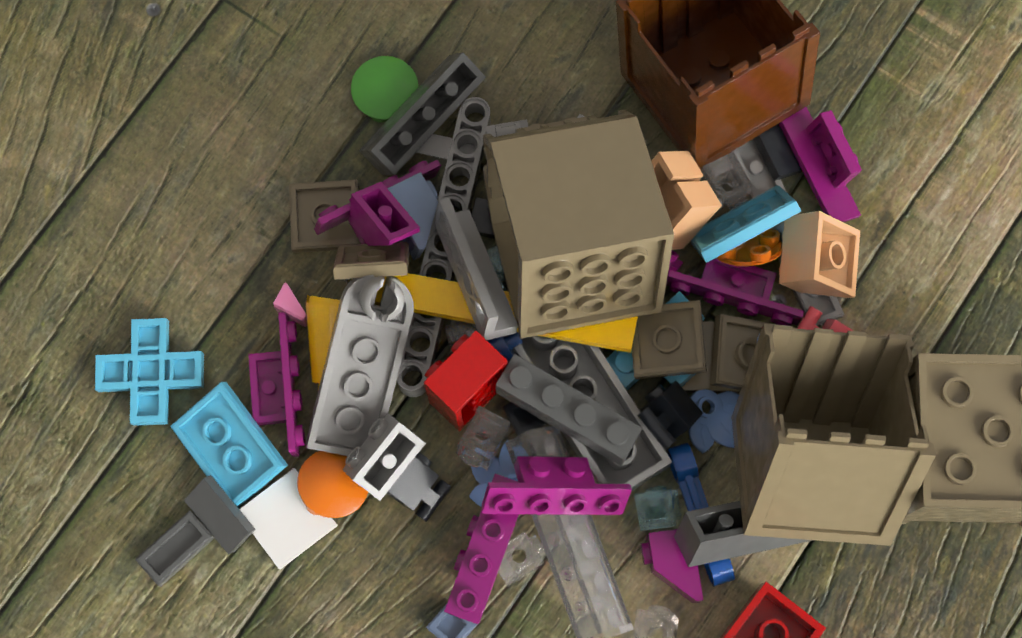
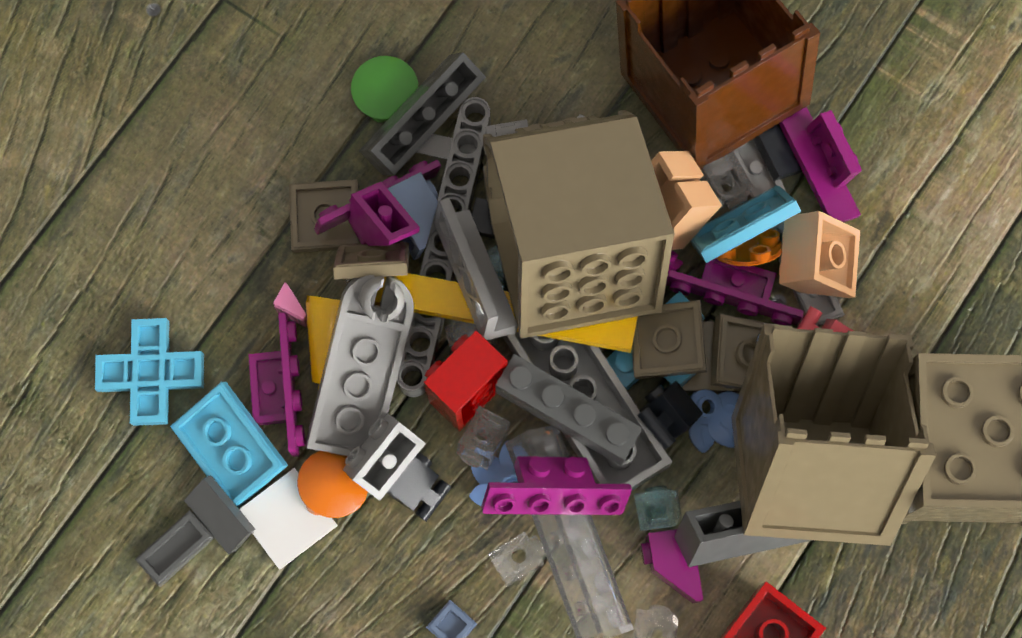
magenta bracket [444,473,519,624] -> none
dark blue tile [488,331,523,363] -> none
black tile [503,402,548,439] -> none
blue piece [666,443,735,587] -> none

